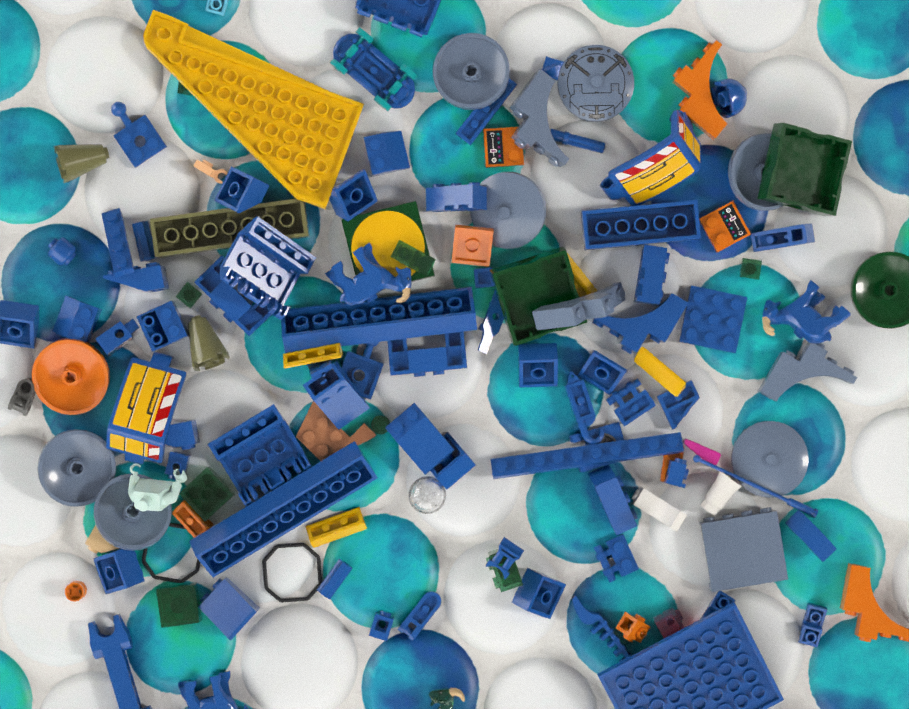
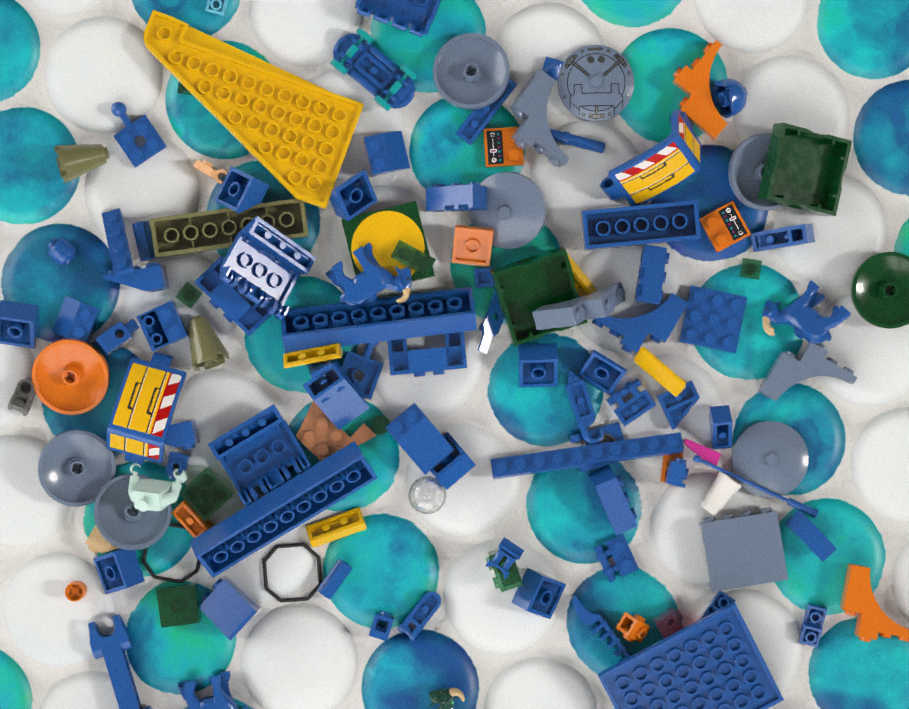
white arch [631,488,687,532] -> none
none -> blue slope [709,405,733,450]

